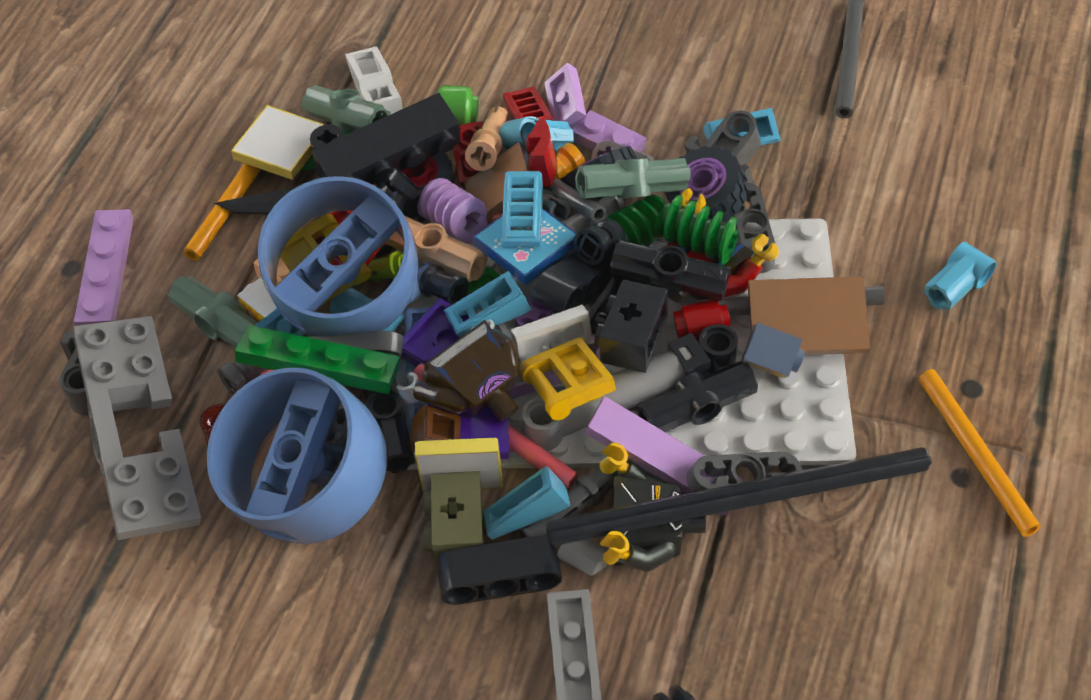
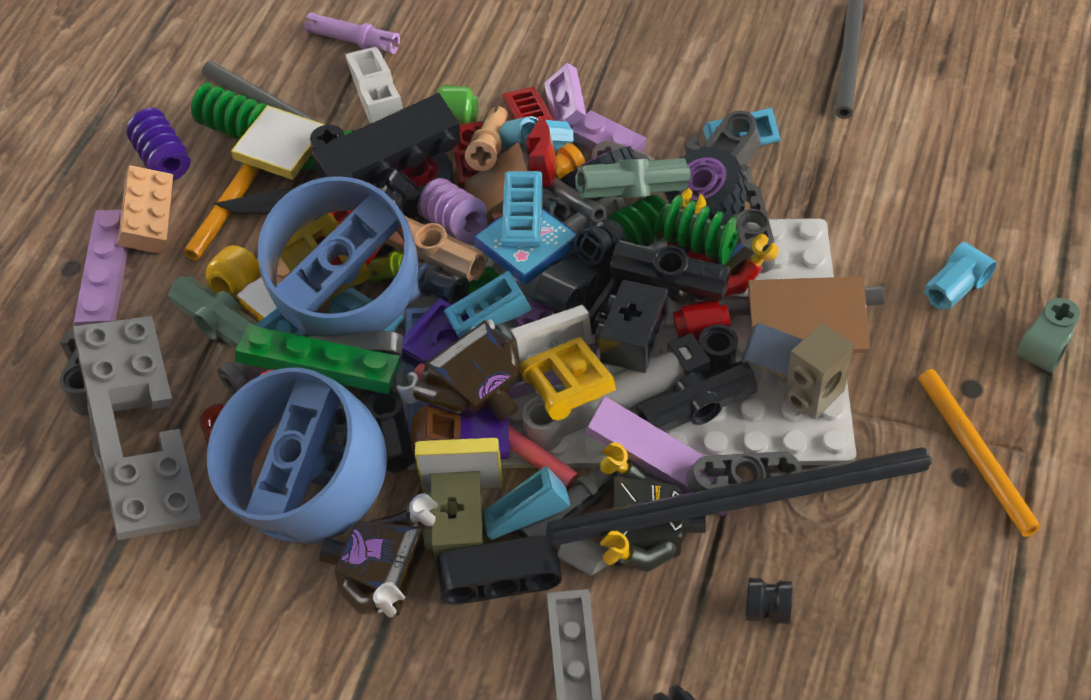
sand green piece [301,85,391,132] -> none
none -> light nougat piece [117,165,173,254]
none -> dark purple piece [126,107,191,181]
none -> green piece [191,83,267,139]
none -> dark grey piece [202,61,320,123]
none -> yellow head [205,245,260,300]
none -> lavender pin [304,12,400,54]
none -> torso [319,494,438,617]
none -> black wheel [746,577,793,624]
none -> dark tan brick [784,323,854,419]
none -> sand green piece [1016,298,1080,373]

